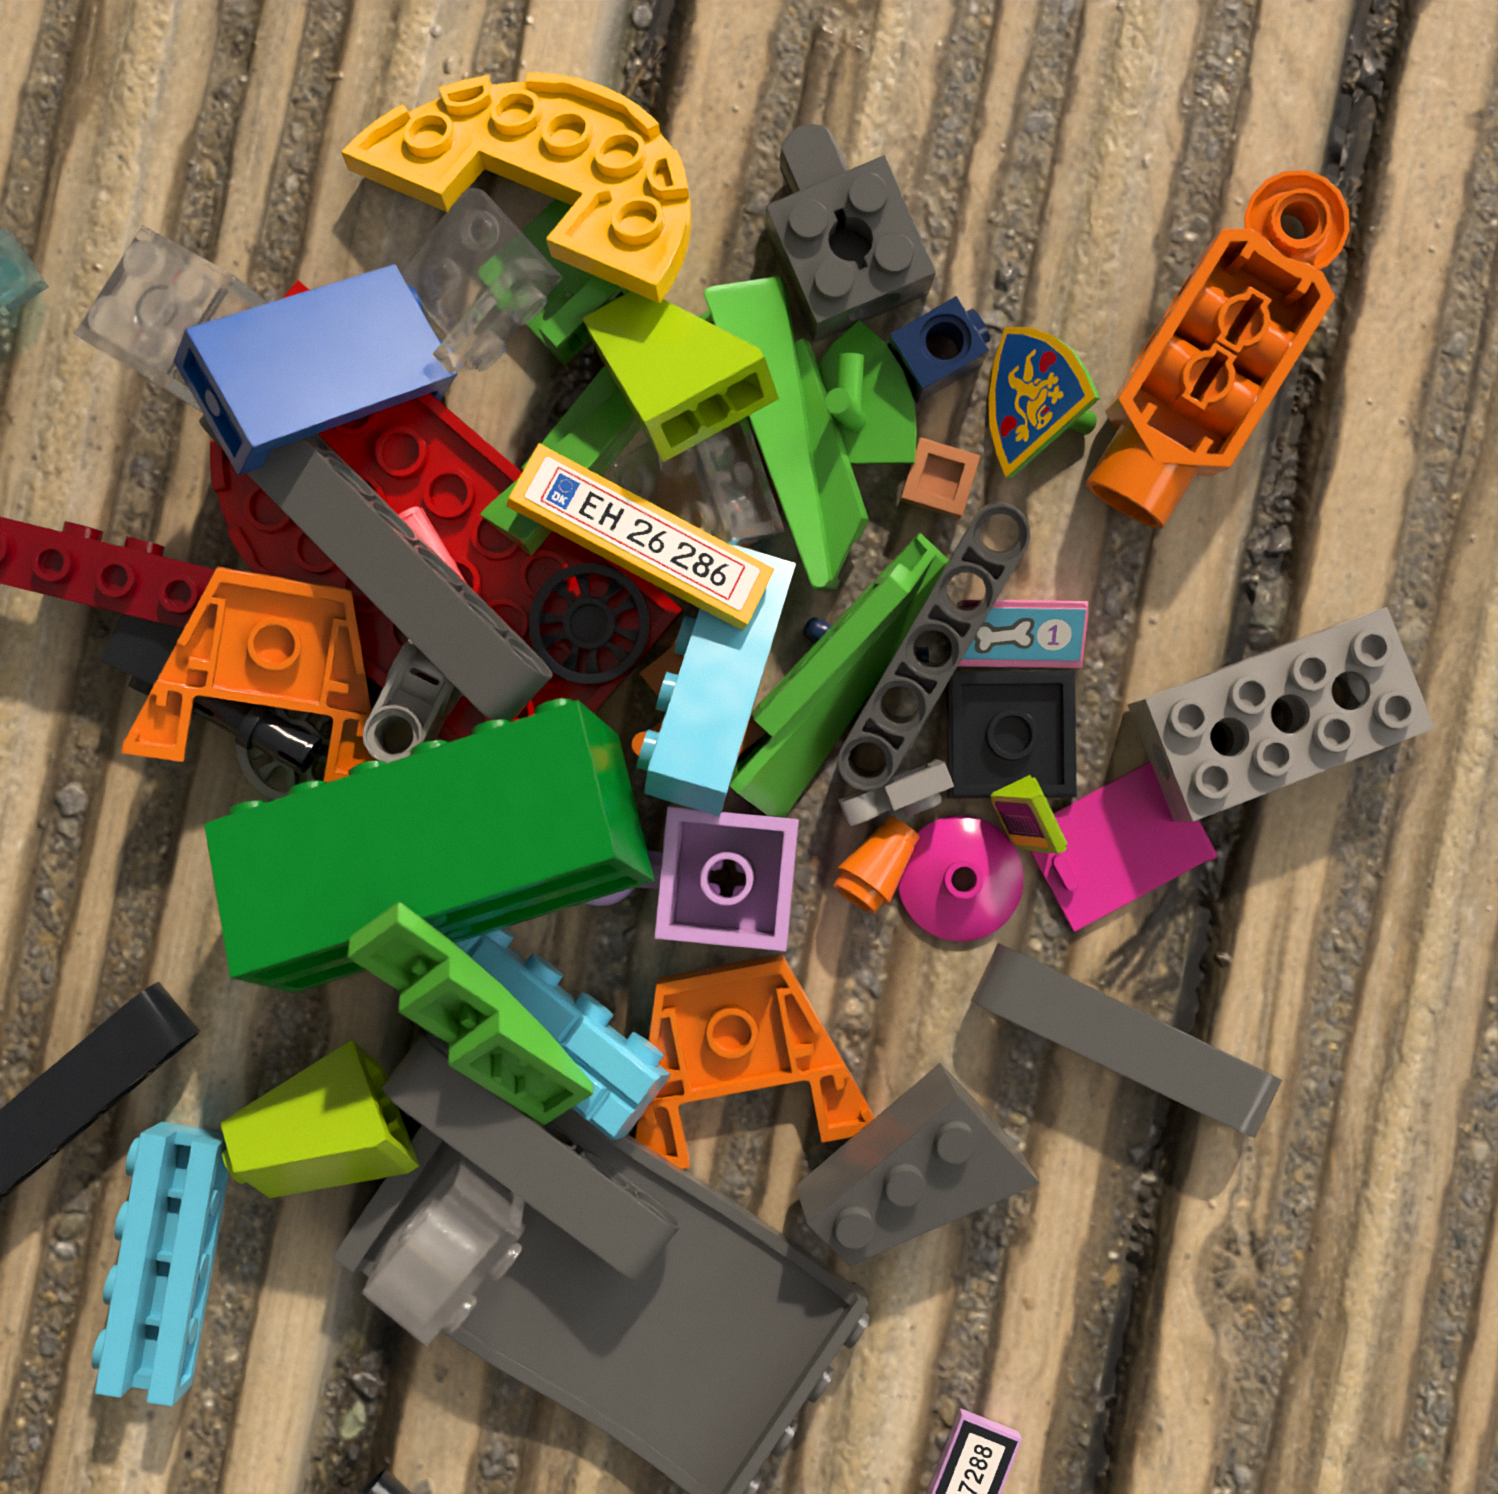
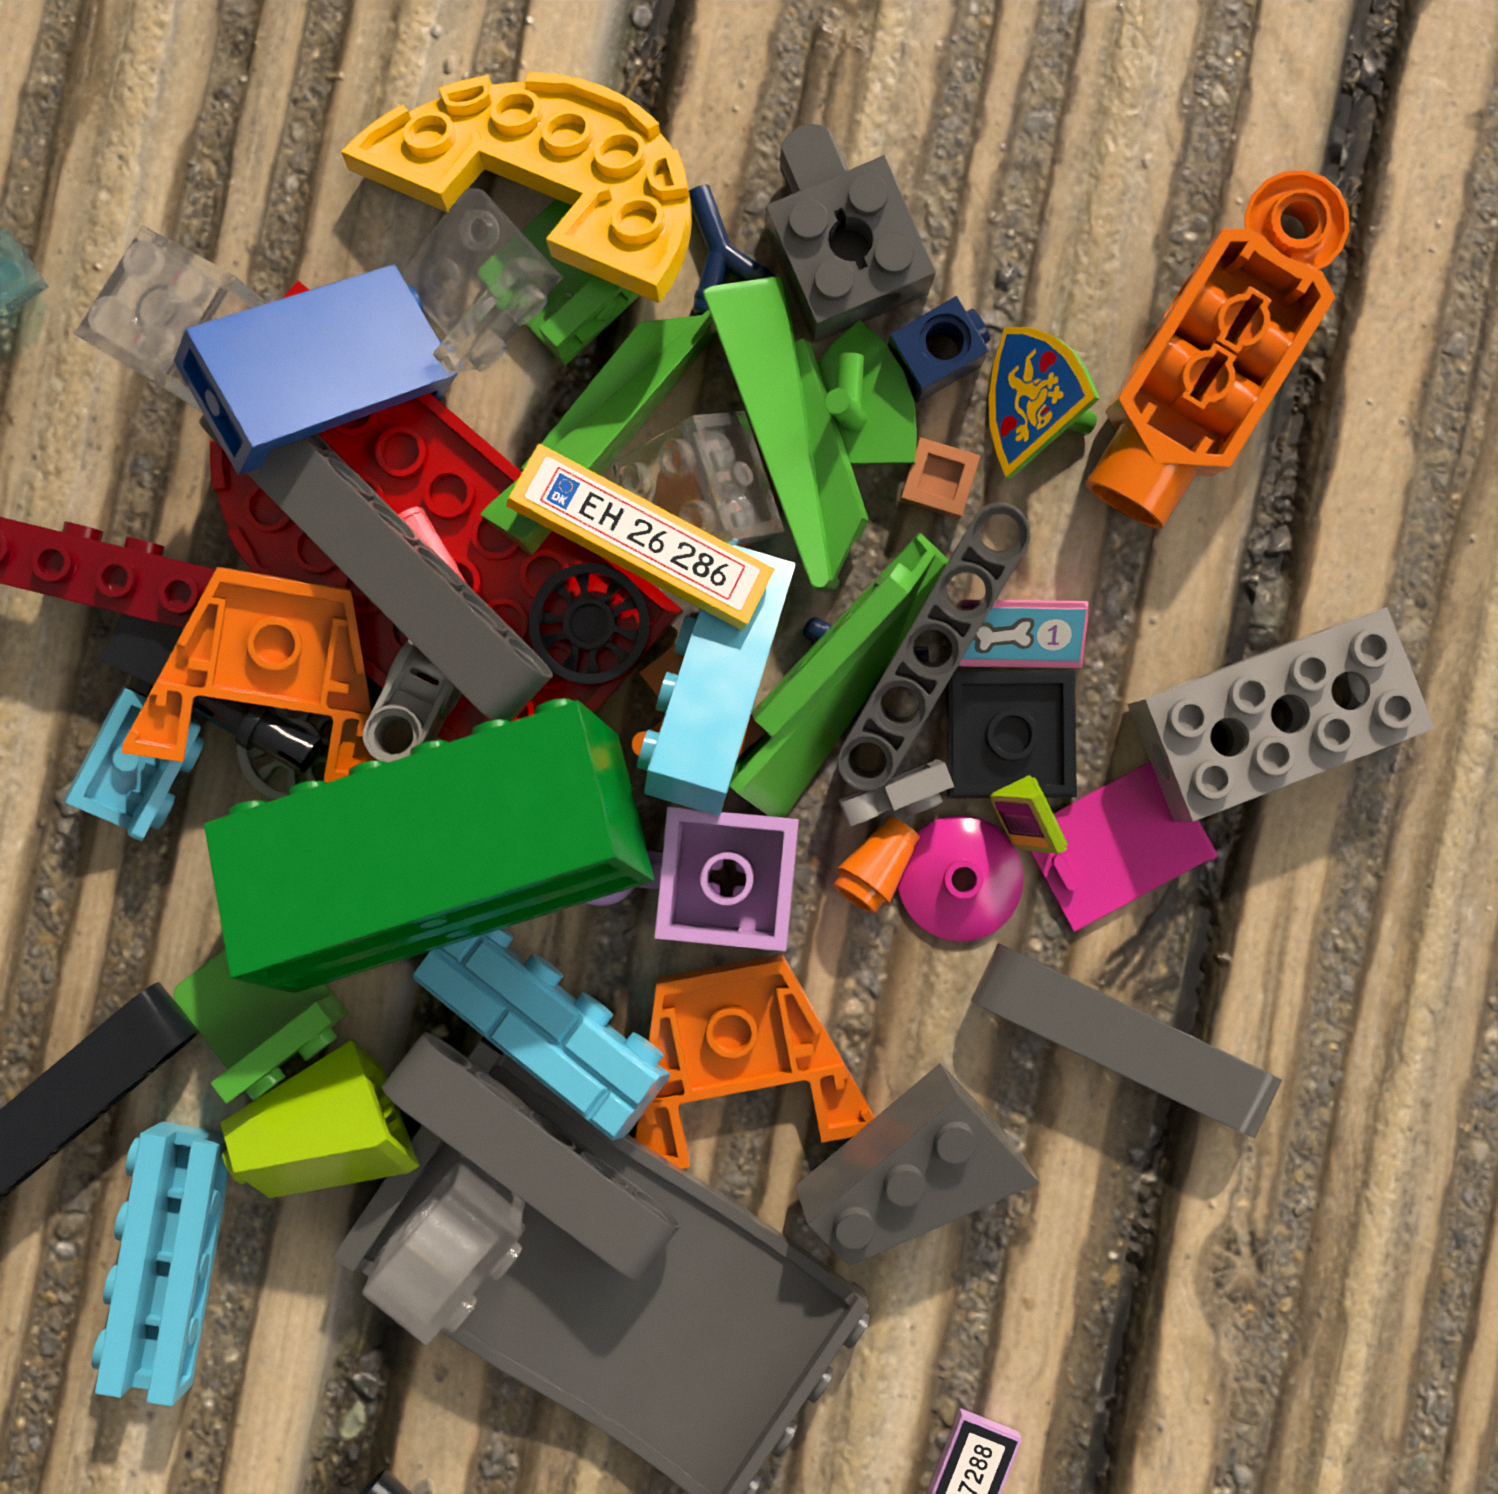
bright green slope [348,902,594,1125] -> none
lime slope [582,291,779,462] -> none
none -> medium azure bracket [64,685,204,841]
none -> bright green bracket [173,949,350,1104]
none -> dark blue piece [689,184,777,315]

